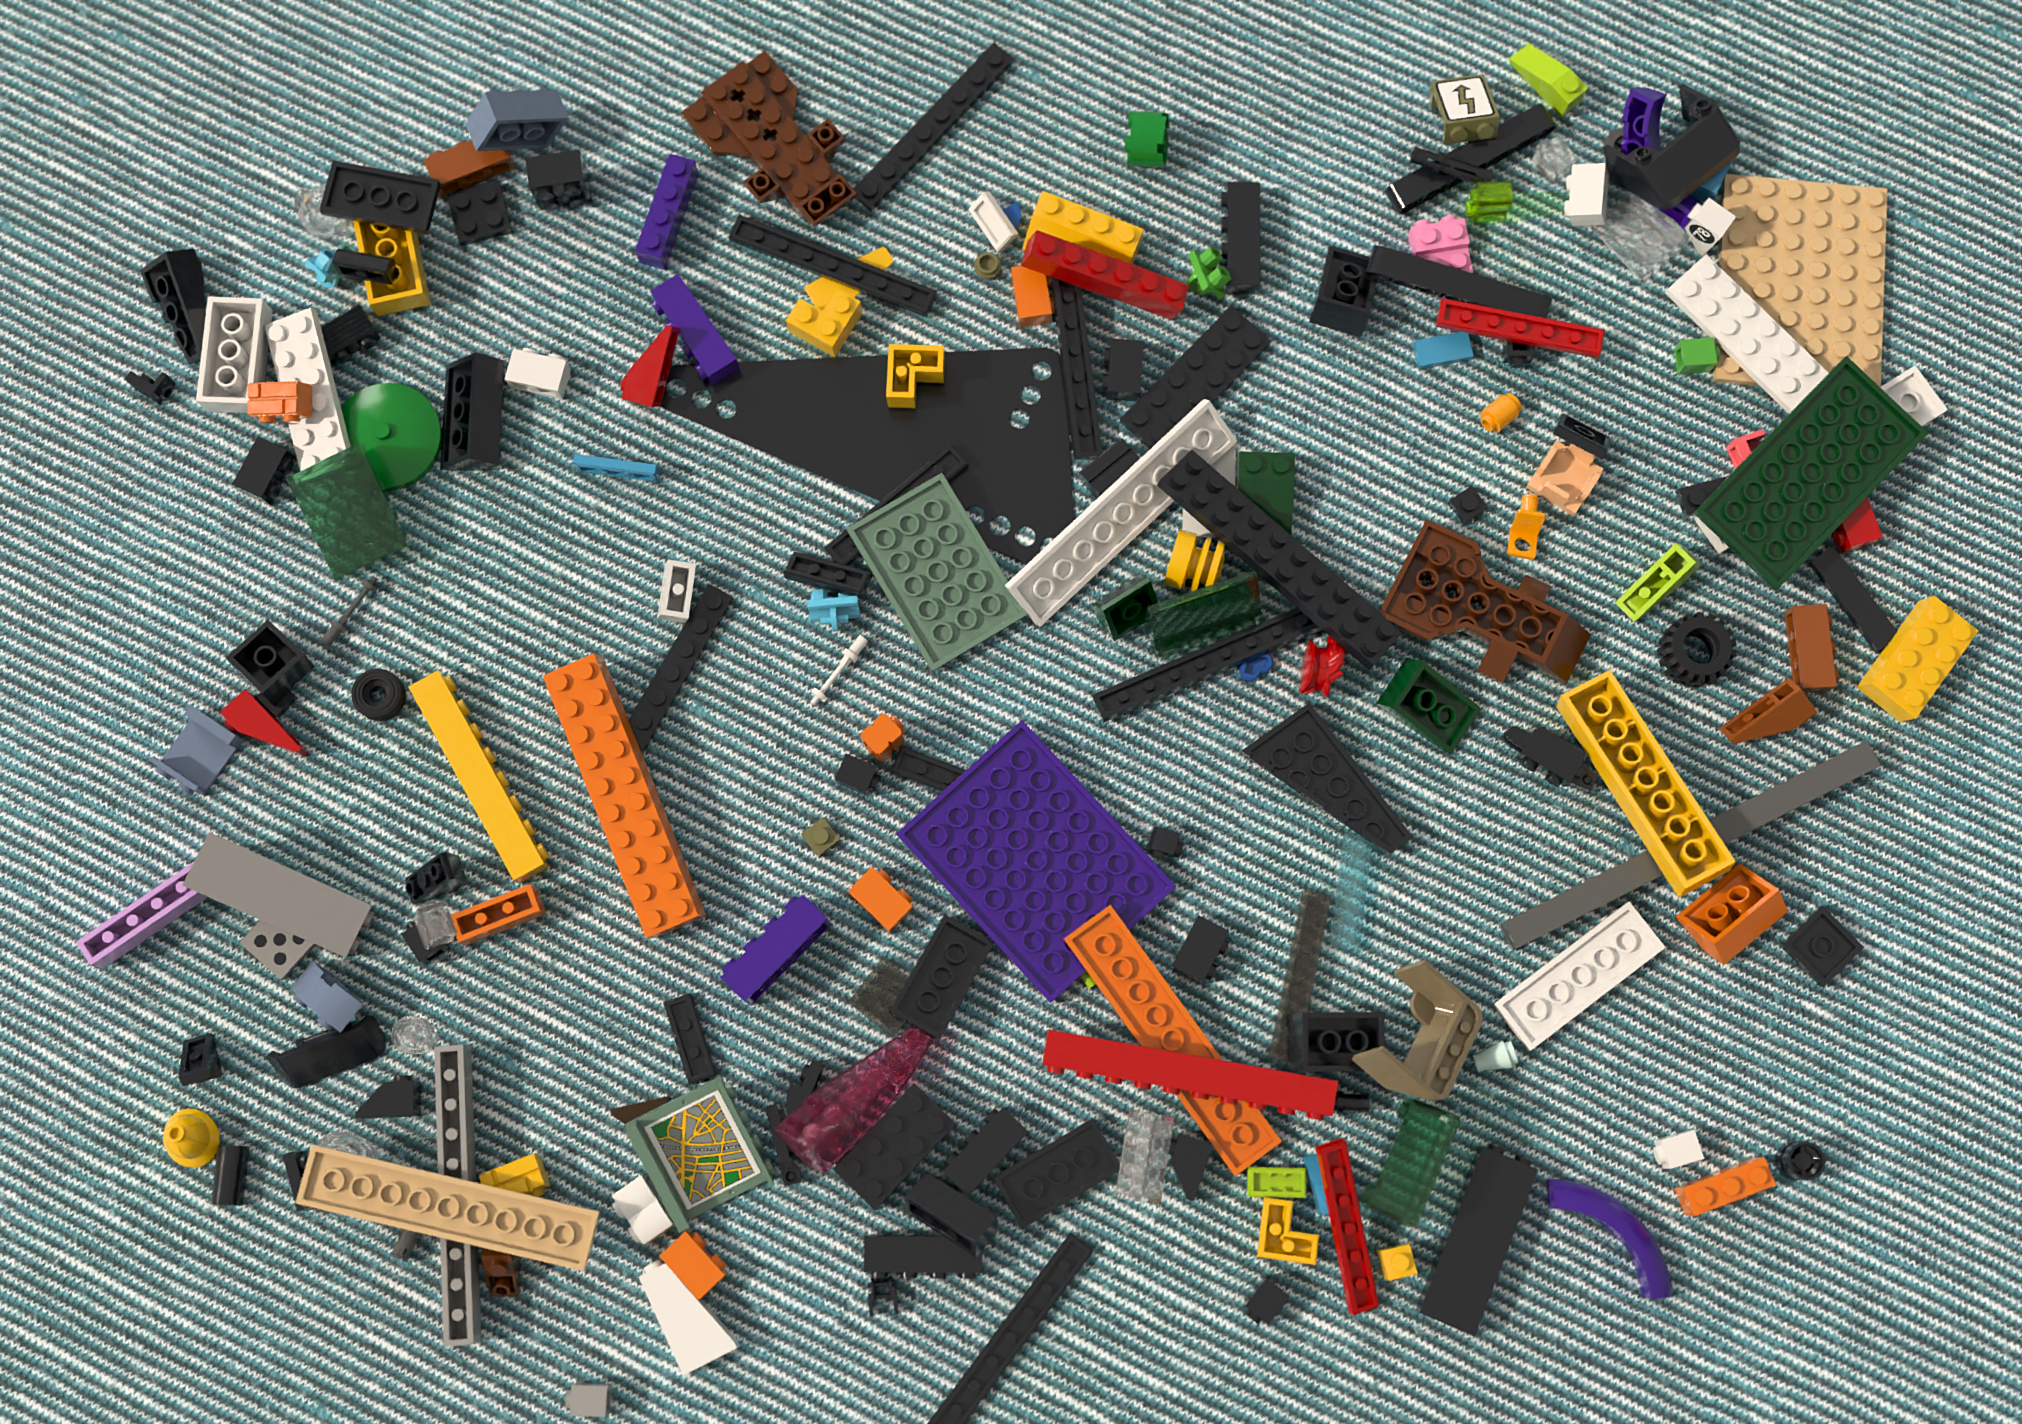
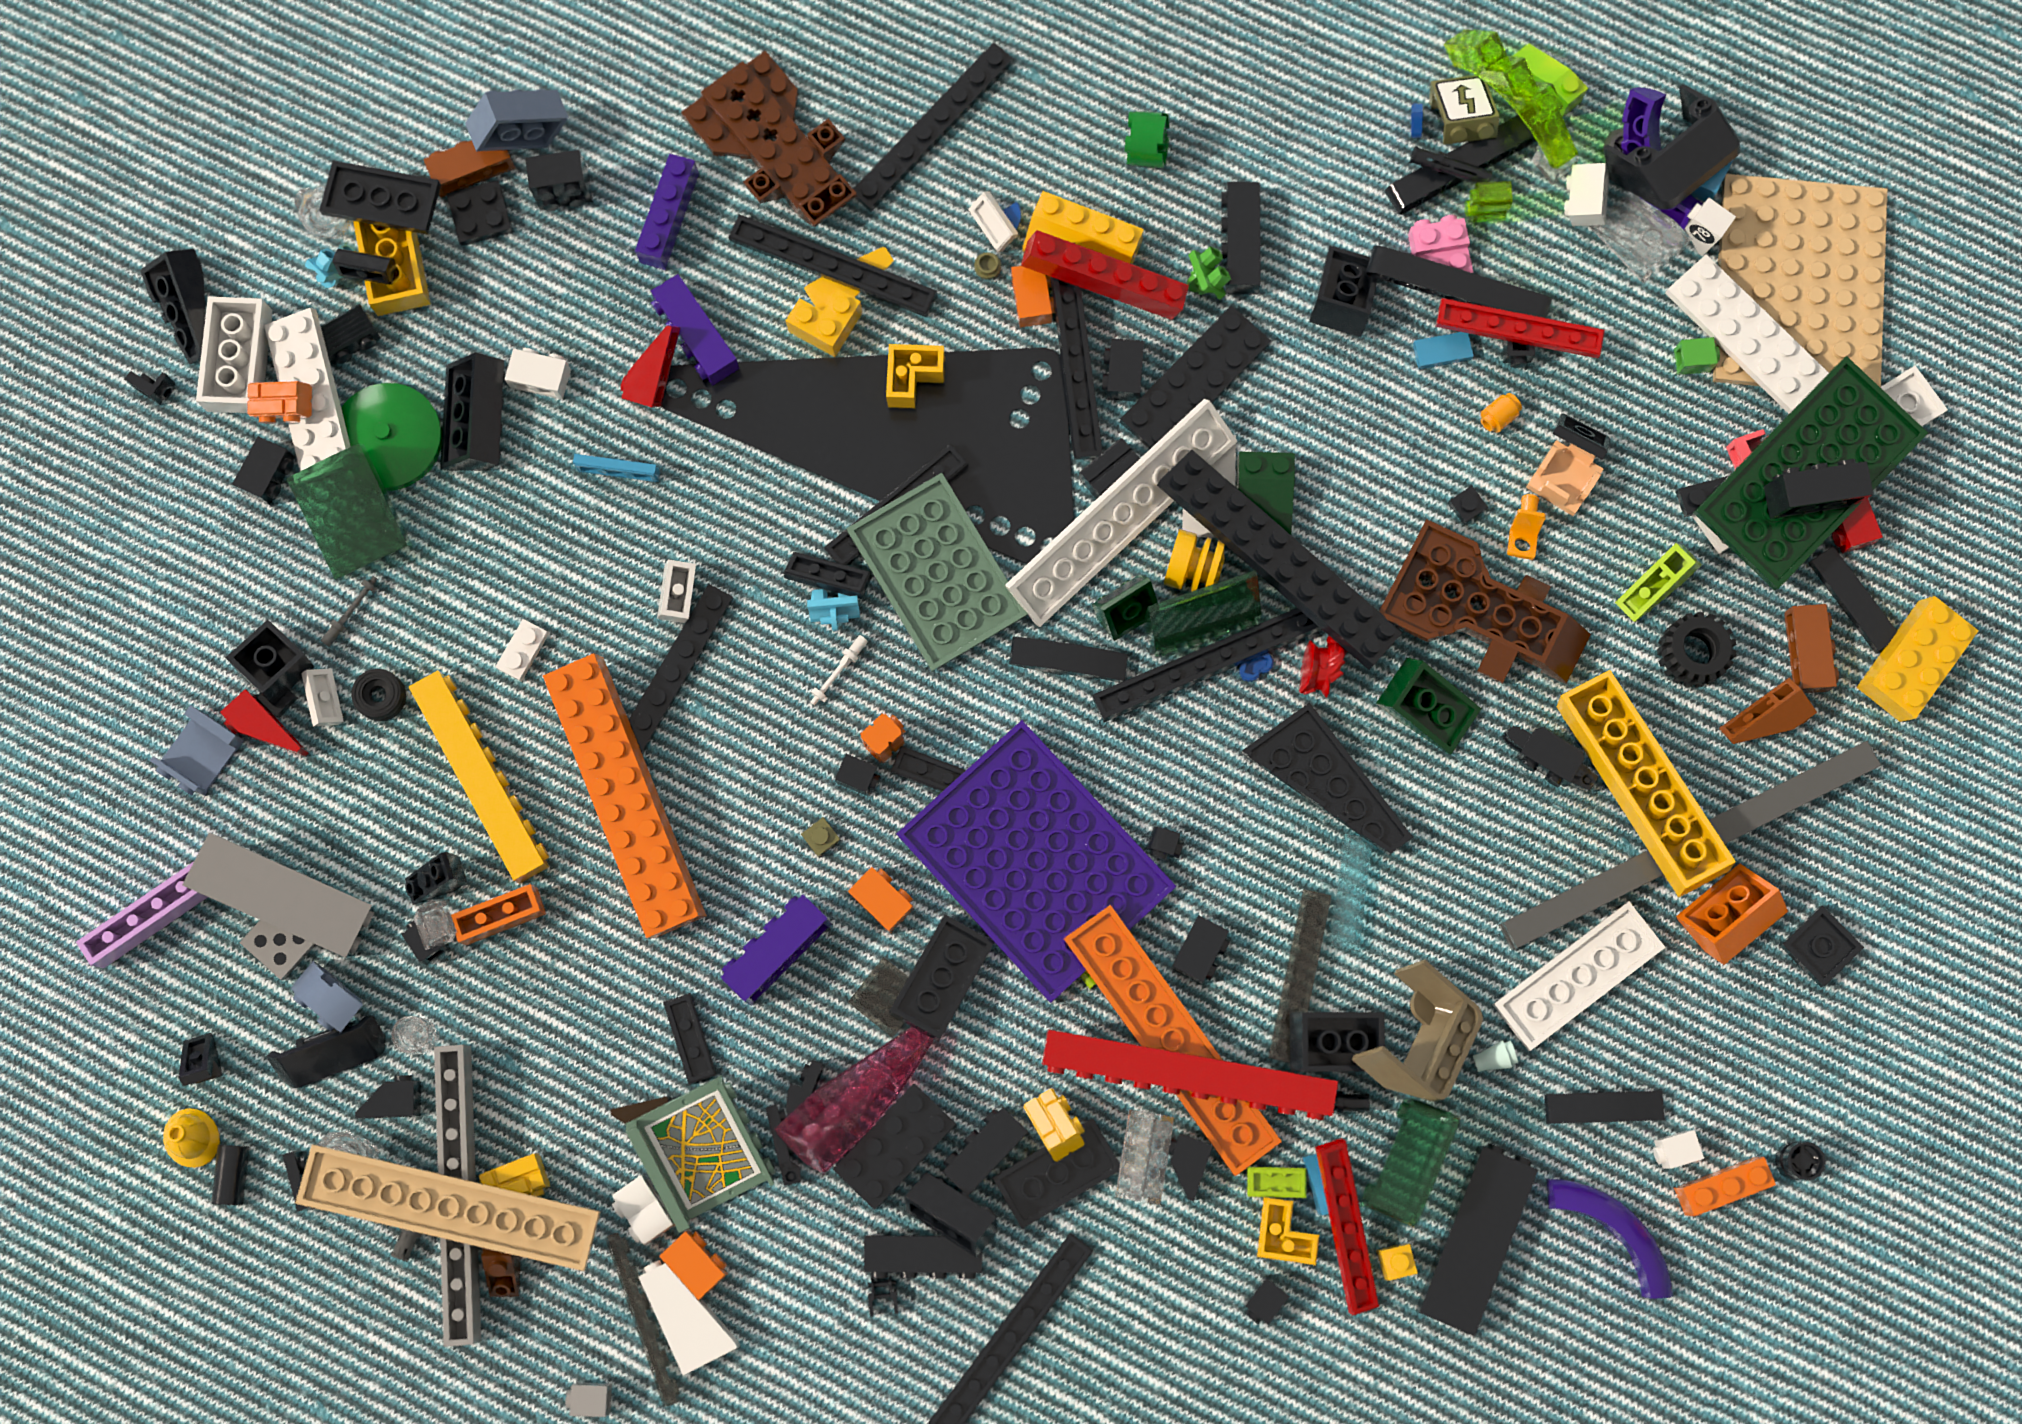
none -> white plate [301,669,344,727]
none -> white plate [495,619,549,682]
none -> clear smoke plate [605,1232,680,1407]
none -> black slope [1009,637,1128,683]
none -> yellow brick [1023,1089,1085,1161]
none -> blue tile [1411,103,1423,139]
none -> clear neon green arch [1443,29,1578,169]
none -> black slope [1544,1091,1665,1124]
none -> black brick [1764,459,1874,519]

